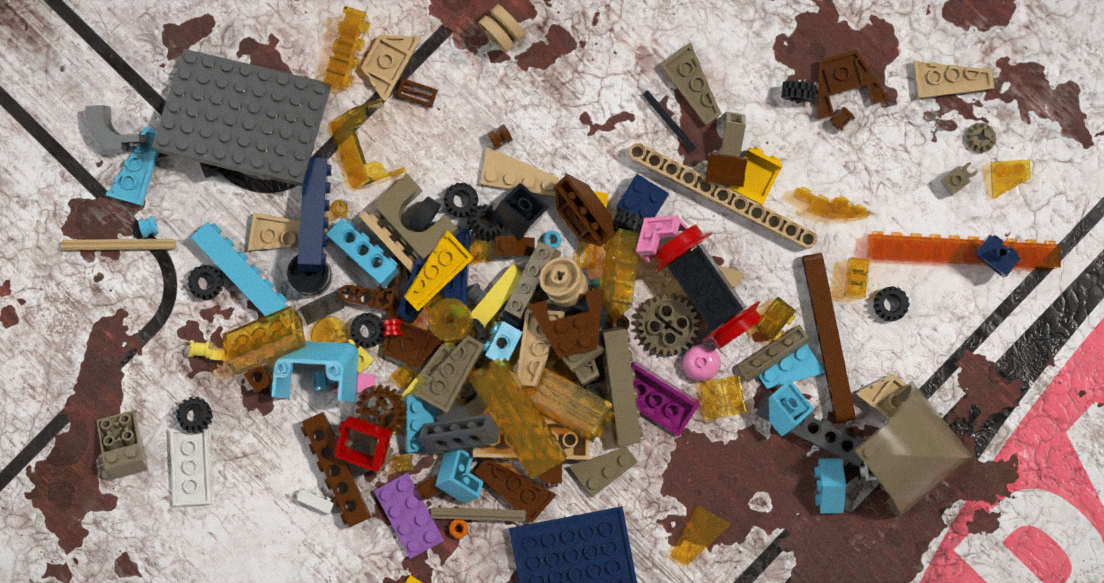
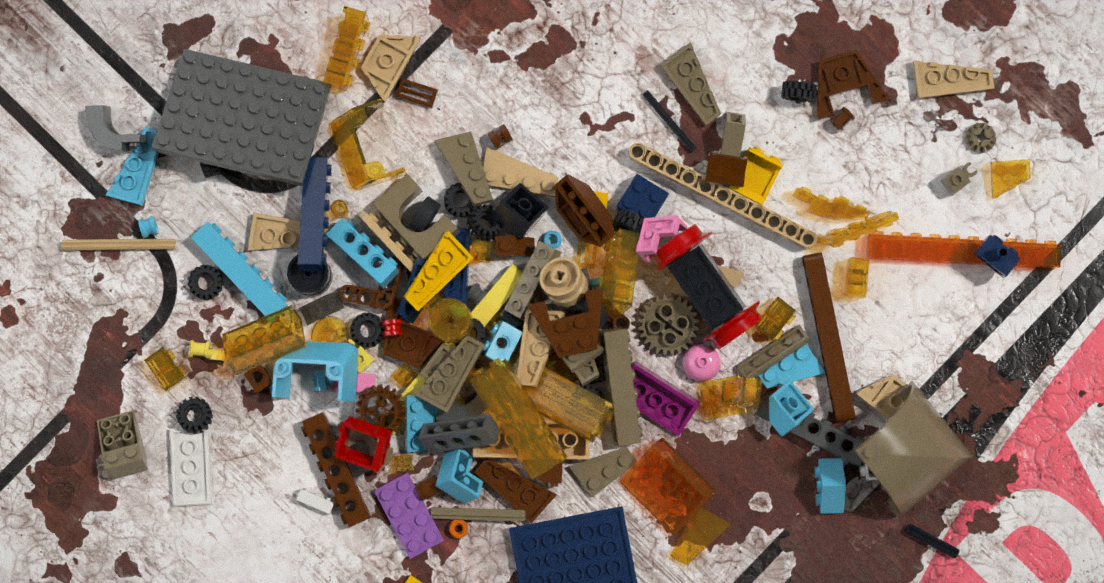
tan wheel [478,4,526,53] -> none
black tyre [873,286,910,322] -> none
none -> clear yellow brick [144,347,187,392]
none -> dark tan wing [434,131,493,207]
none -> clear orange slope [620,437,718,536]
none -> clear yellow wedge [721,377,762,410]
none -> clear yellow wing [816,211,899,248]
none -> black axle [905,524,960,558]

